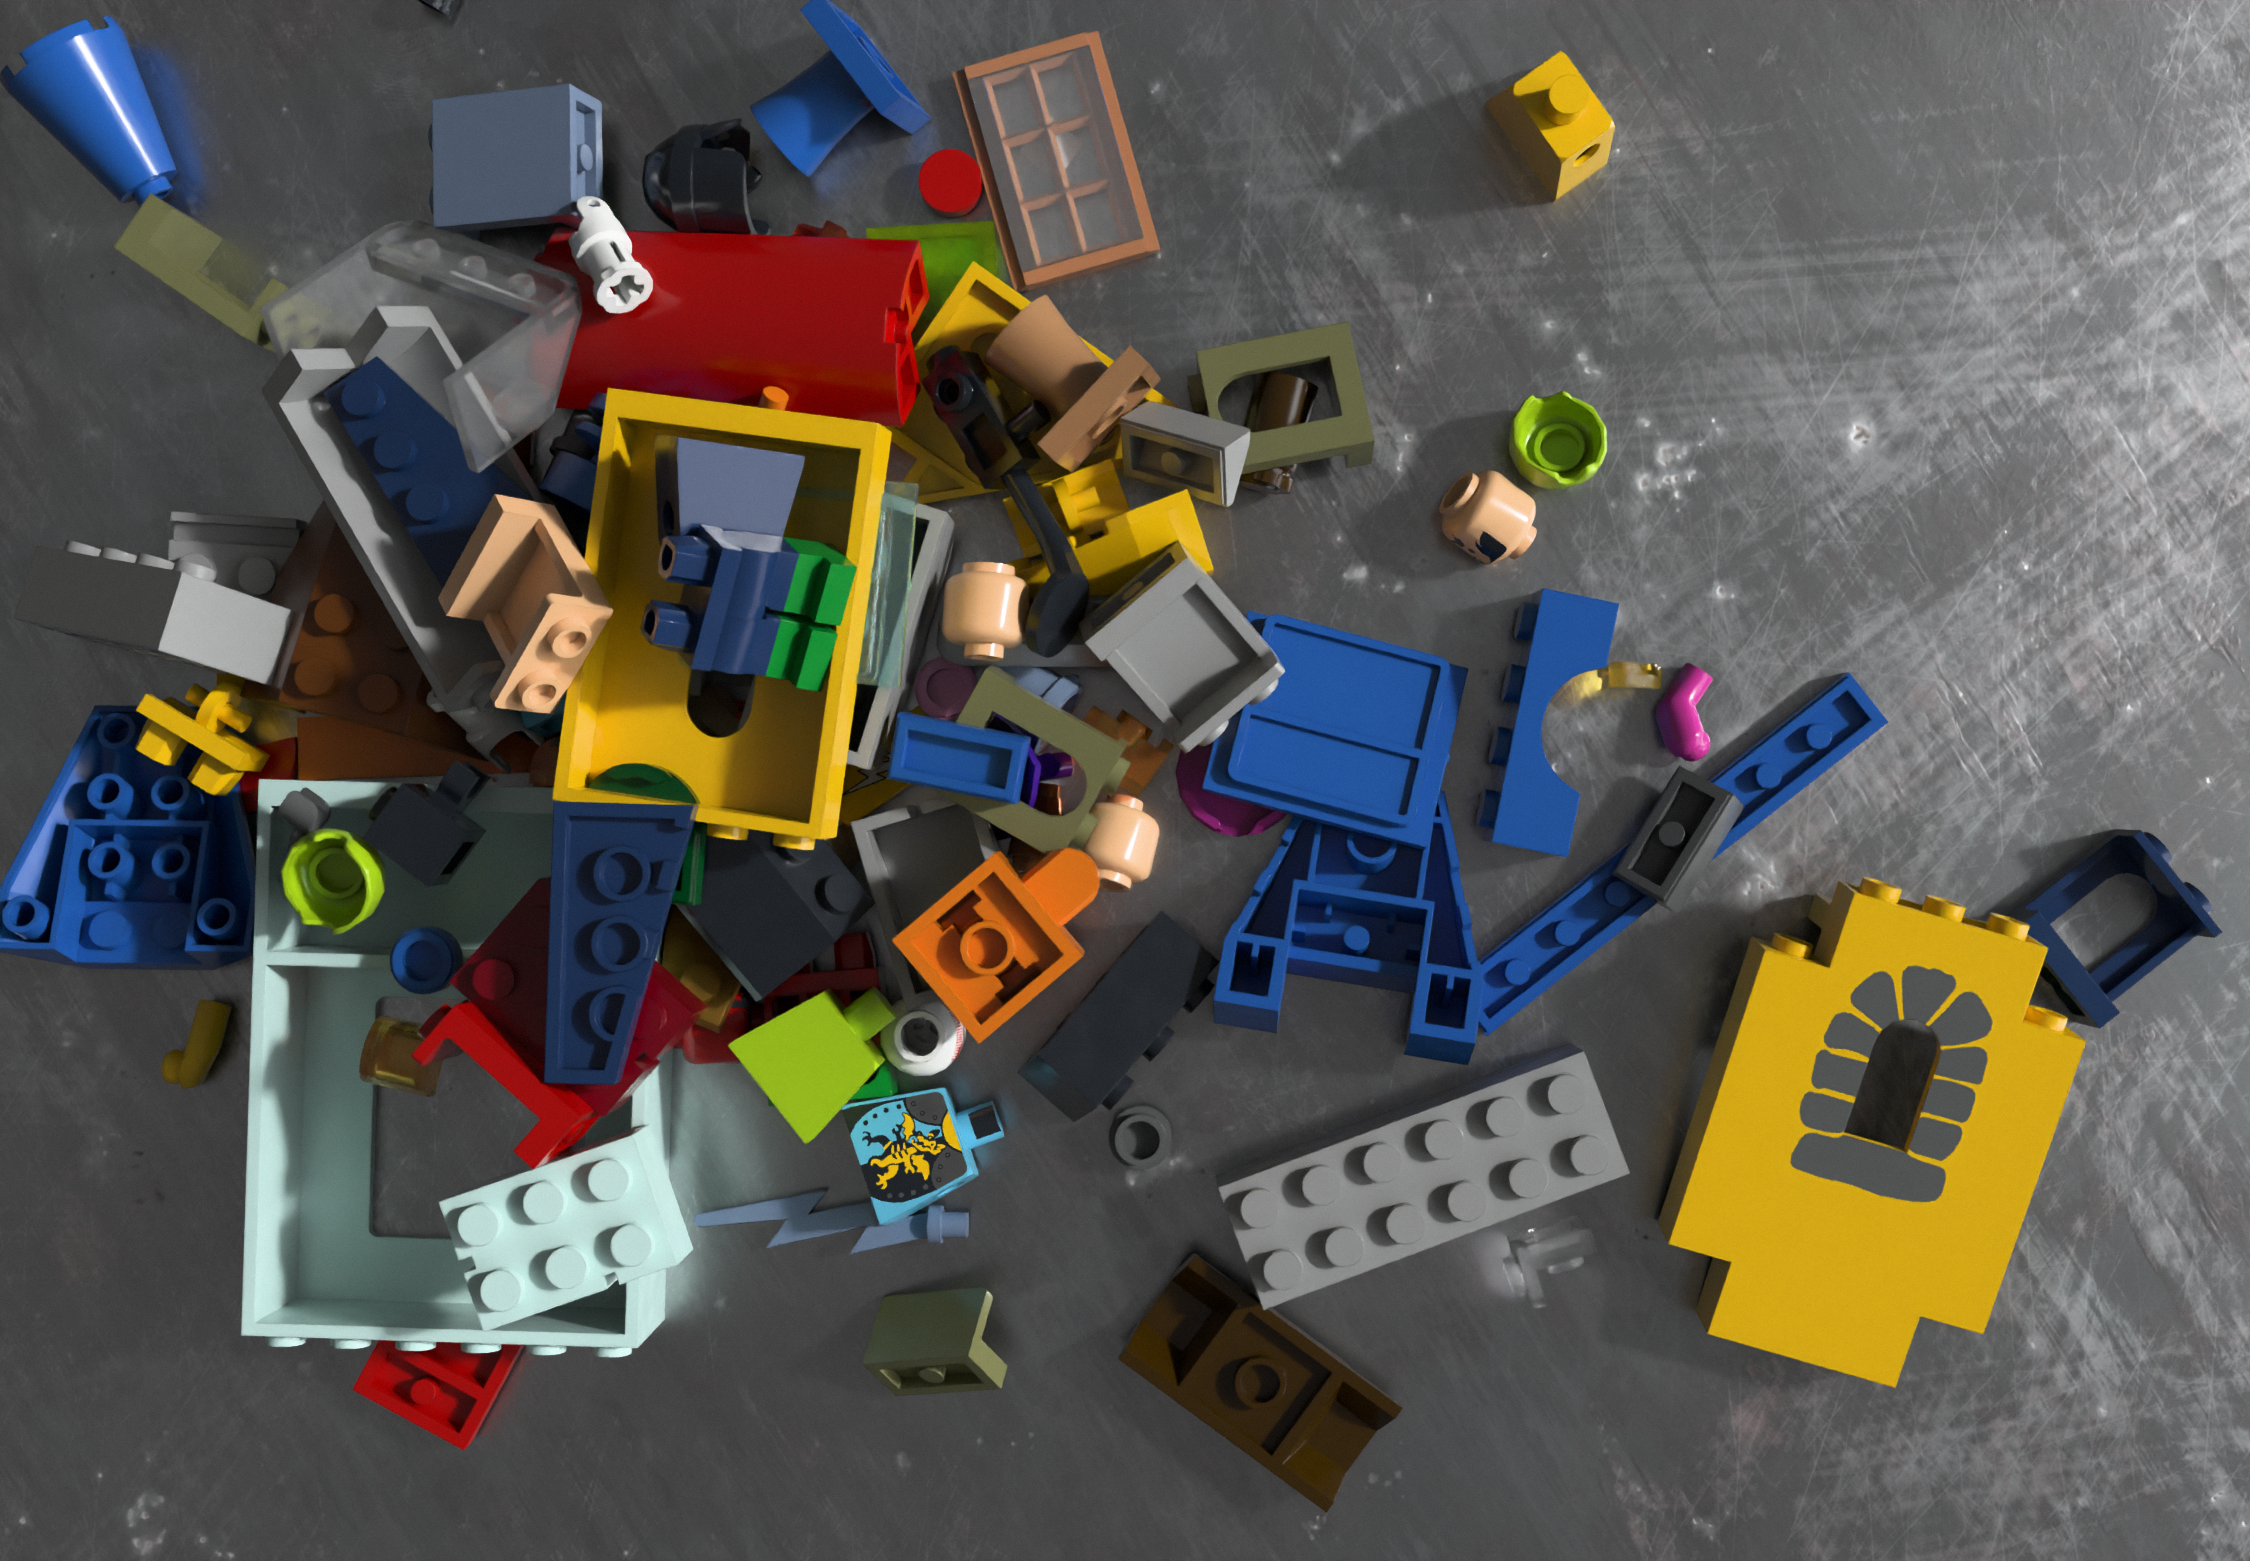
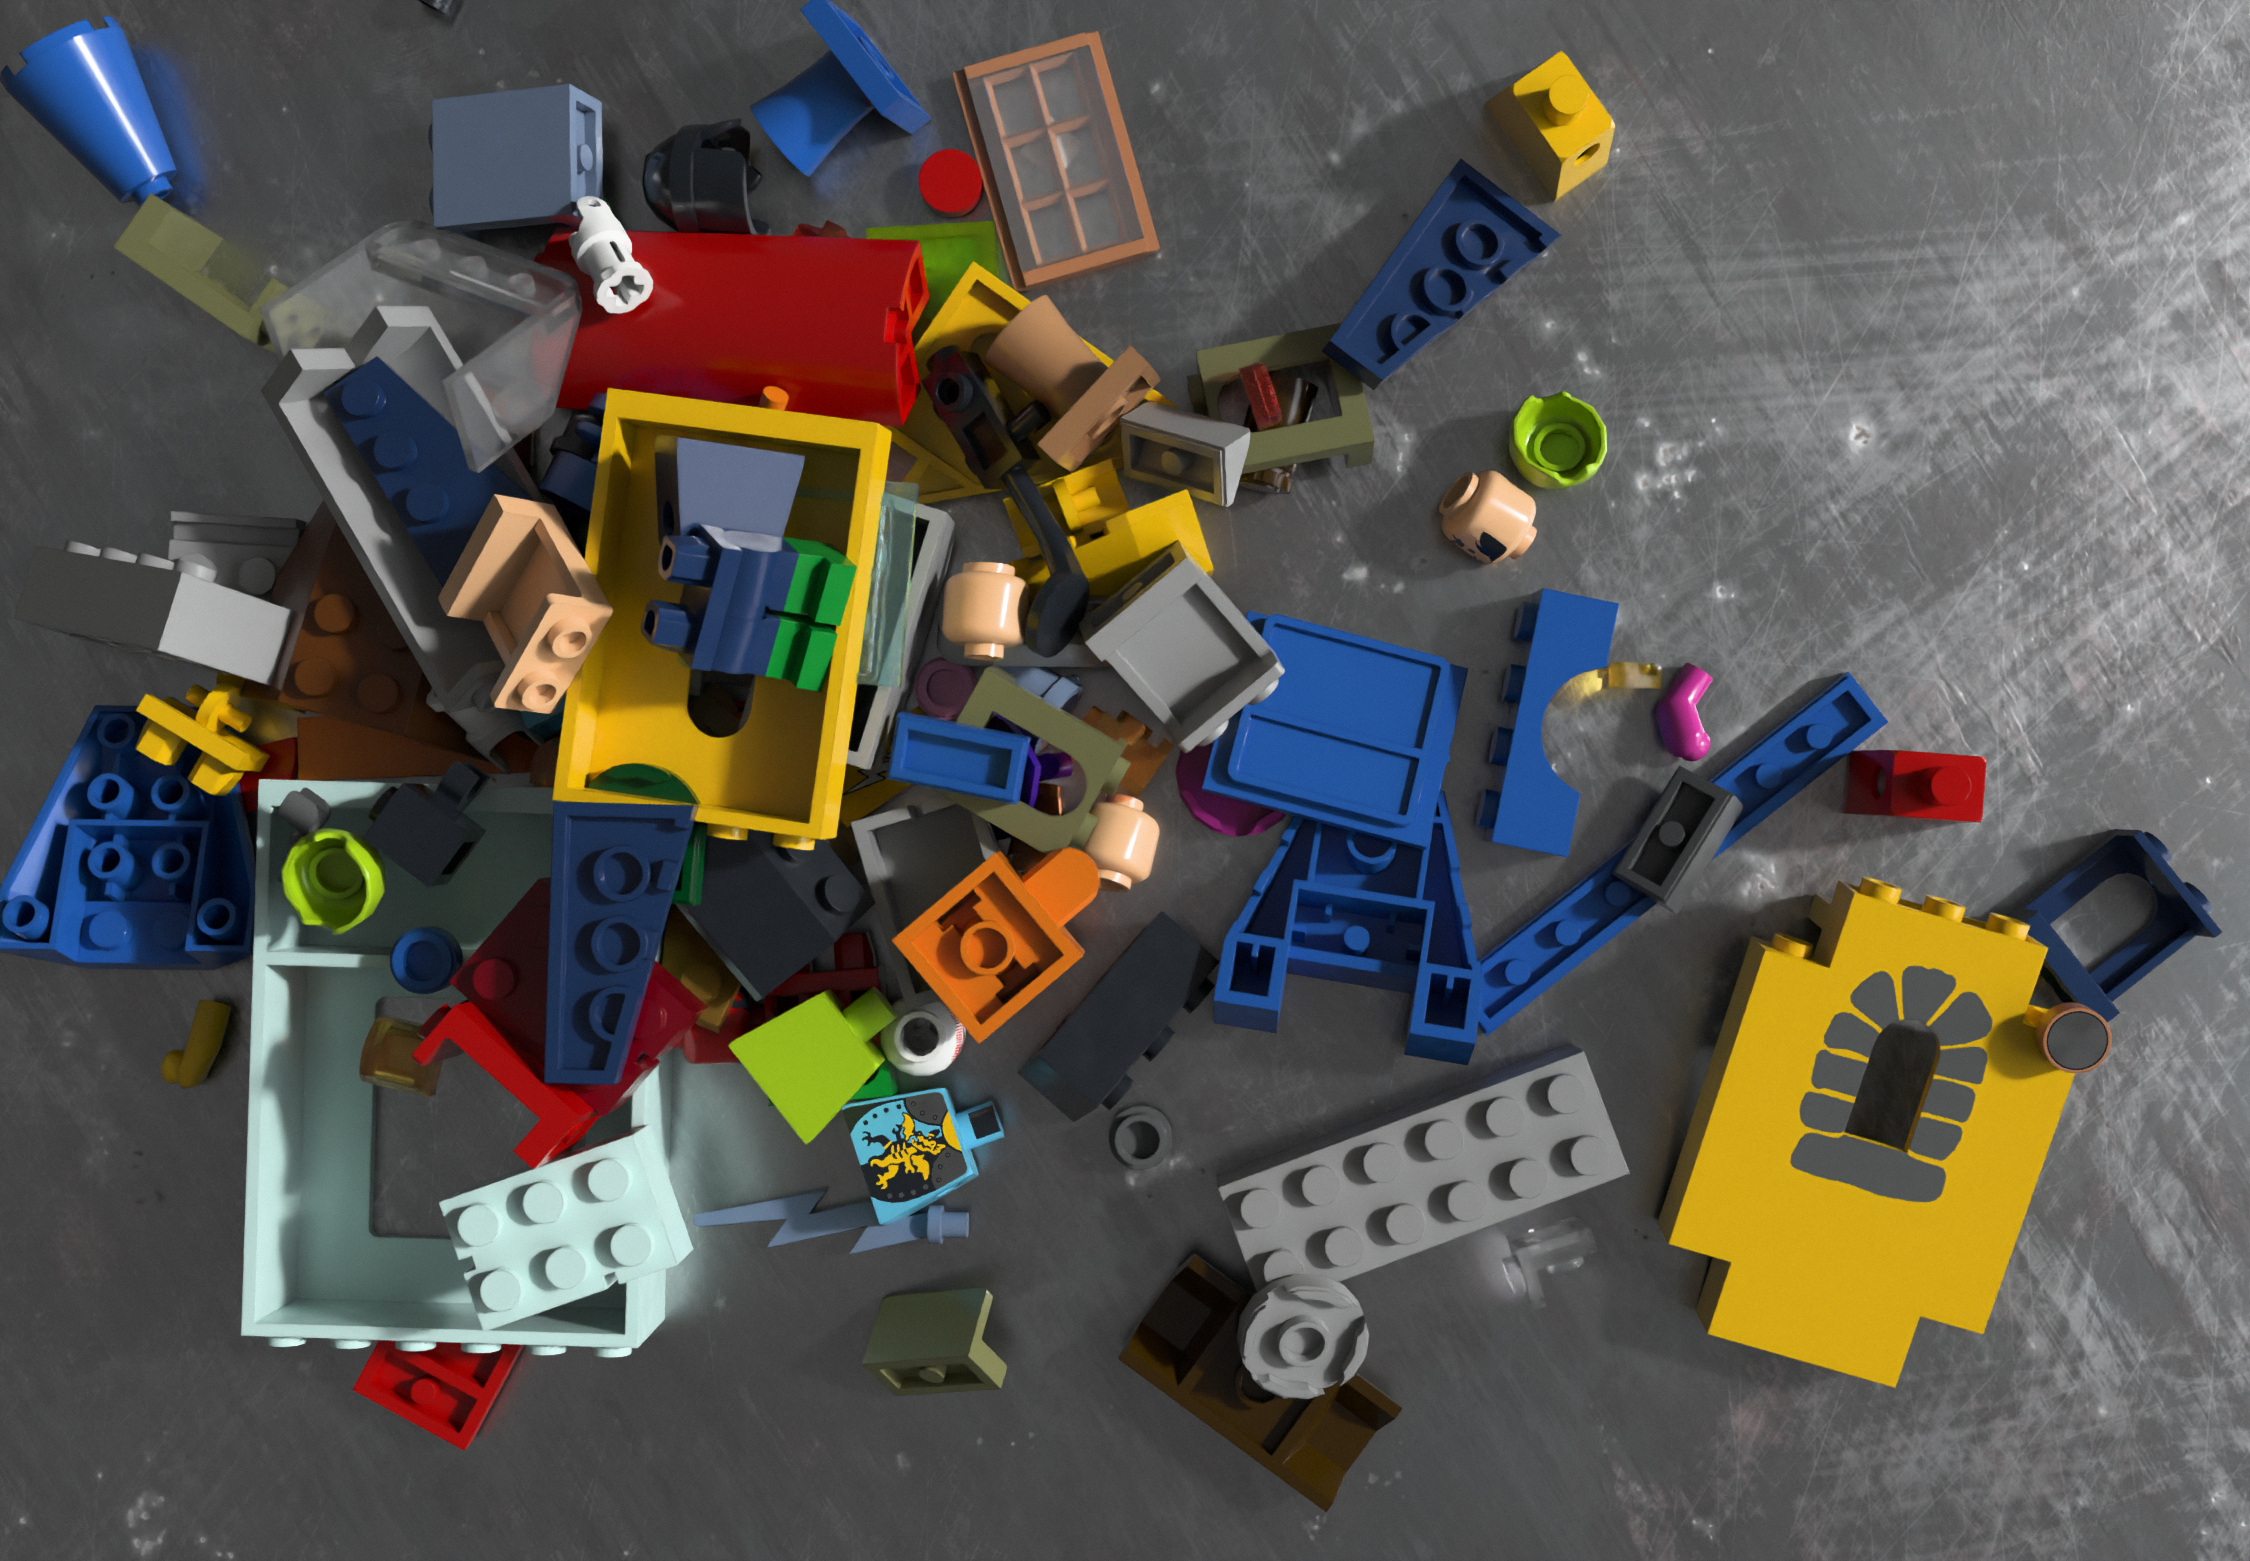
none -> light grey tile [1237,1274,1369,1399]
none -> clear red tile [1239,361,1283,431]
none -> dark blue wing [1322,158,1562,390]
none -> red torso [1843,750,1987,823]
none -> flat silver tile [2036,1002,2112,1073]

